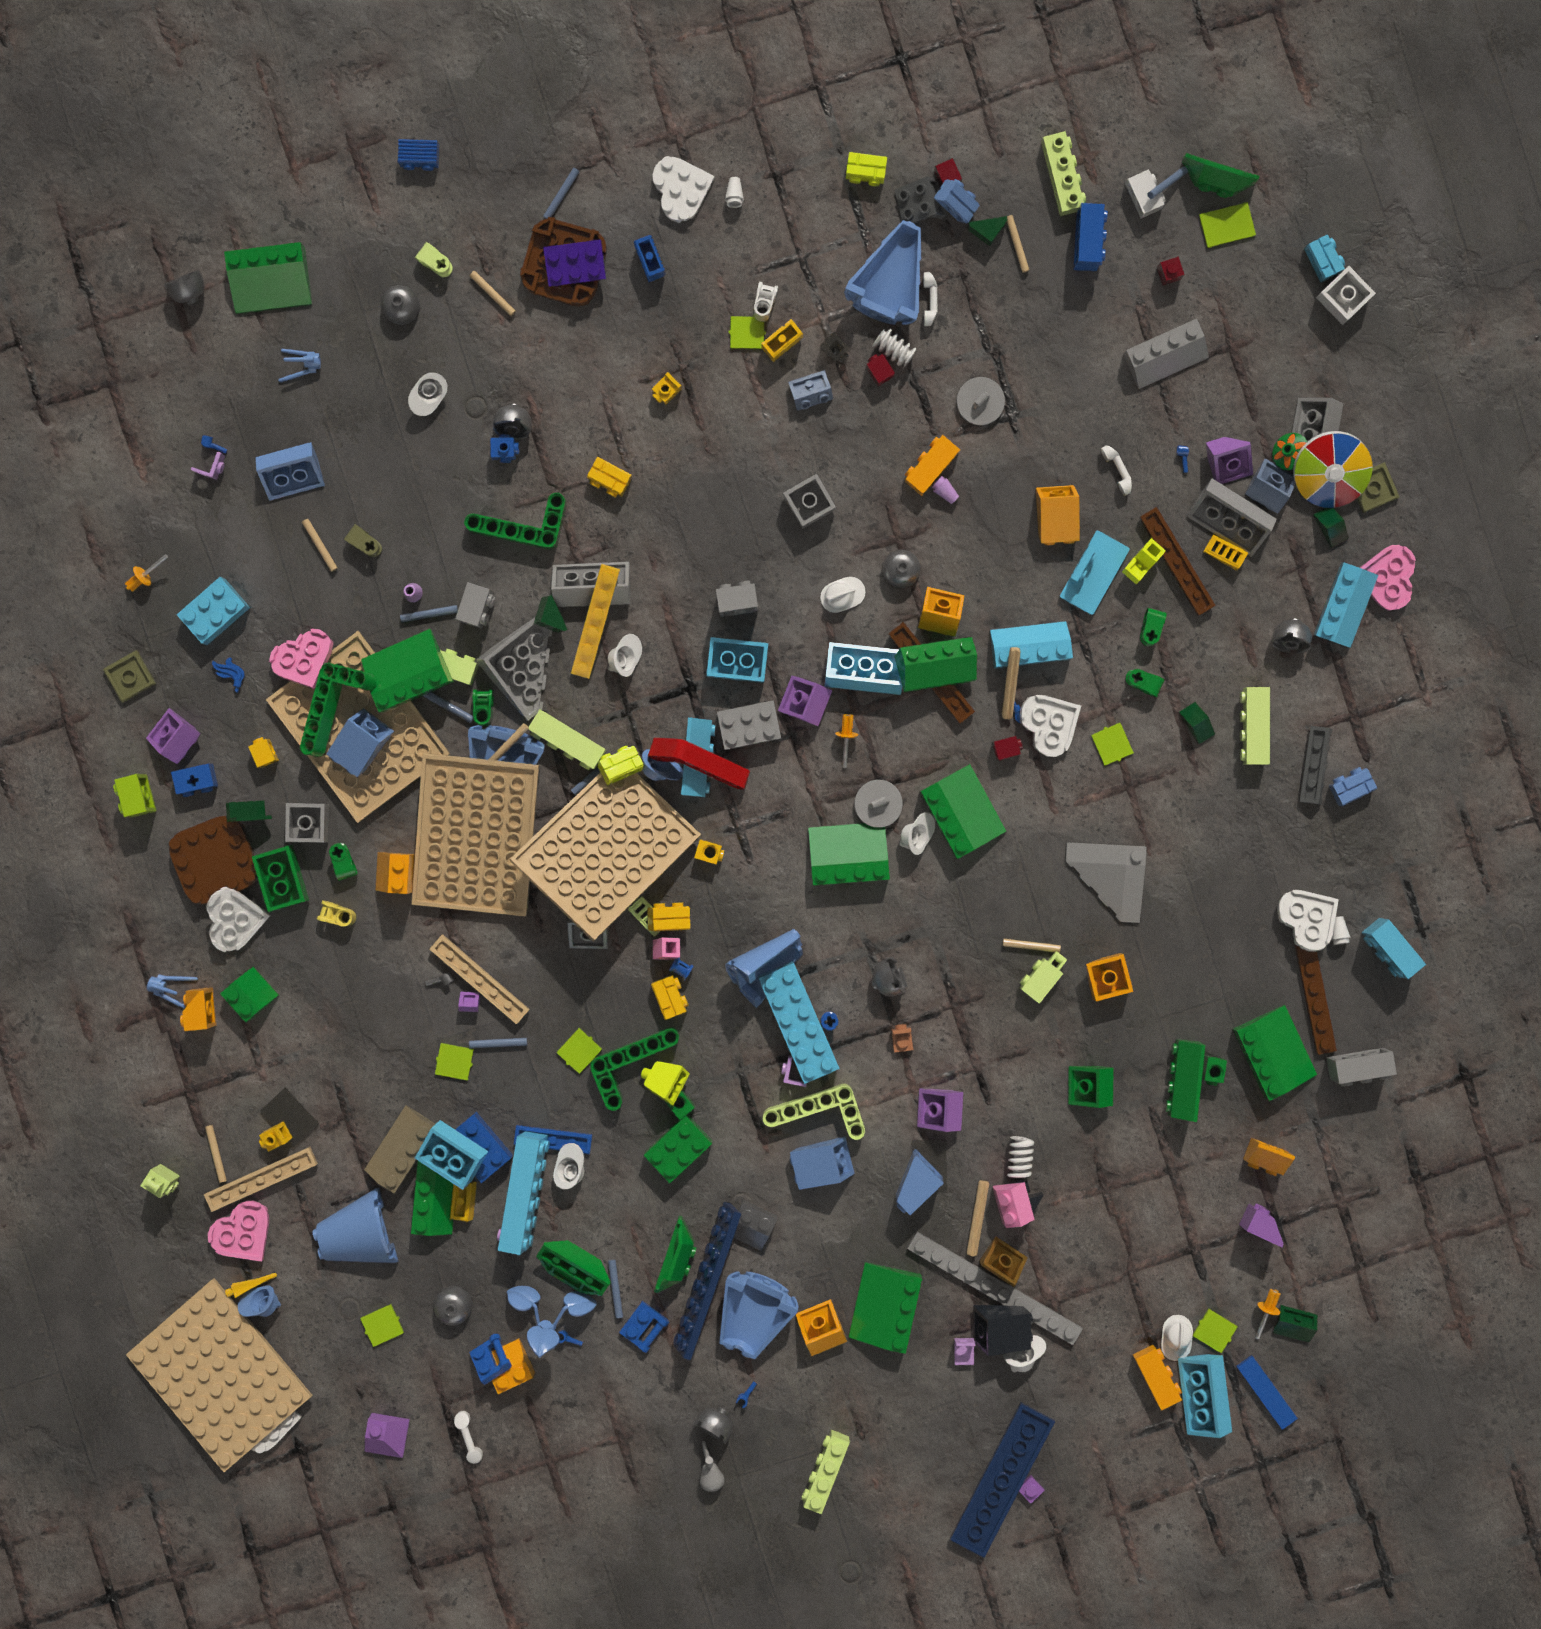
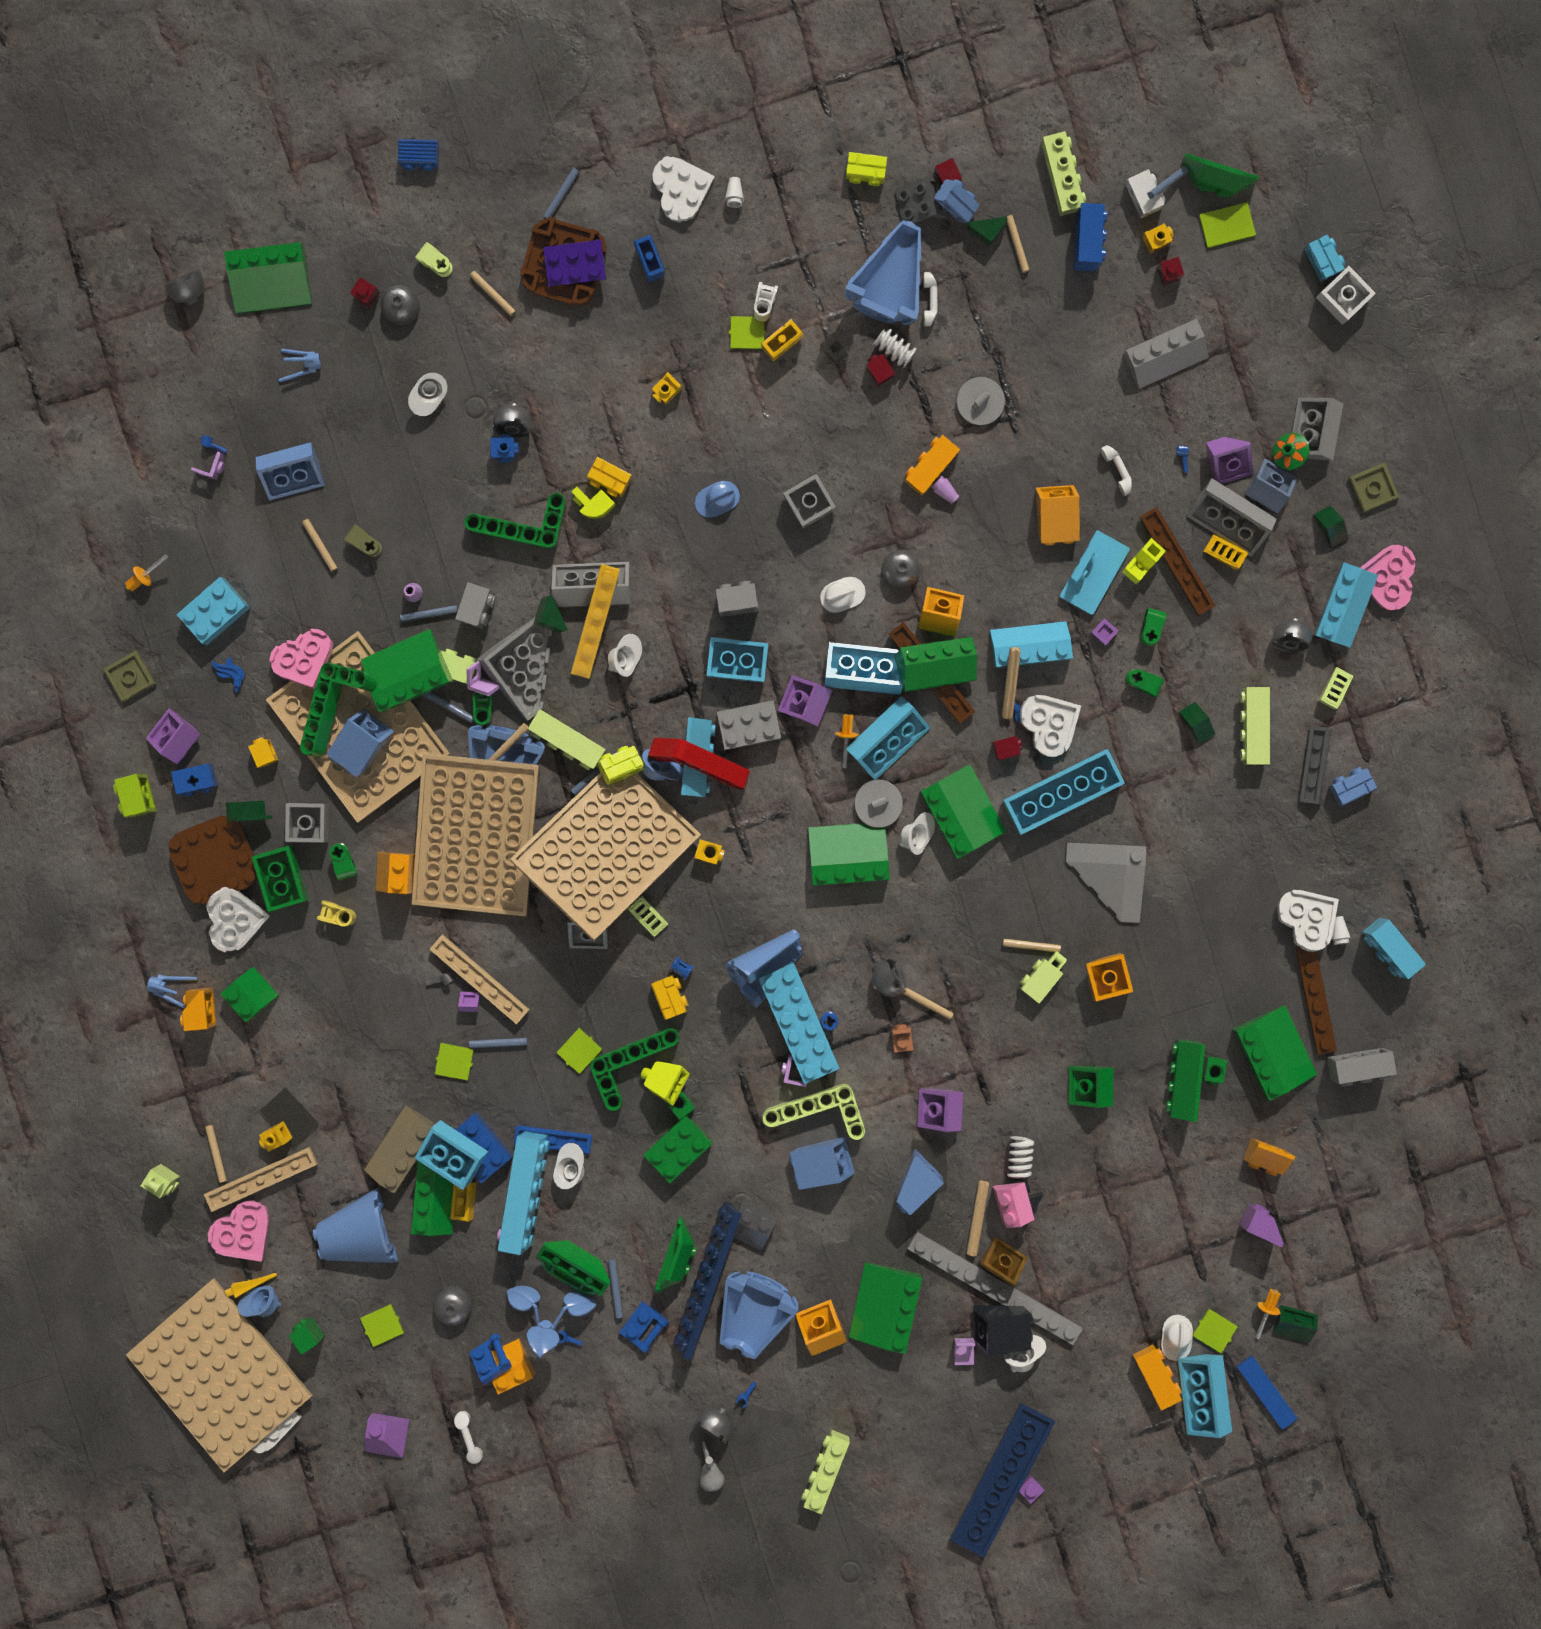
yellow brick [647,902,690,931] -> none
bright pink brick [653,938,680,960] -> none
sand blue bracket [788,370,833,410] -> none
lime piece [1091,723,1134,766] -> none
dish [1293,431,1373,508] -> none
none -> green brick [289,1317,325,1355]
none -> dark red brick [350,277,380,308]
none -> lavender bracket [466,661,500,696]
none -> neon yellow brick [572,487,616,519]
none -> medium blue piece [695,481,740,518]
none -> medium azure slope [846,696,930,780]
none -> tan piece [903,987,954,1020]
none -> medium azure brick [1002,749,1125,835]
none -> medium lavender plate [1091,618,1118,645]
none -> yellow brick [1142,223,1174,254]
none -> yellowish green slope [1318,667,1353,710]

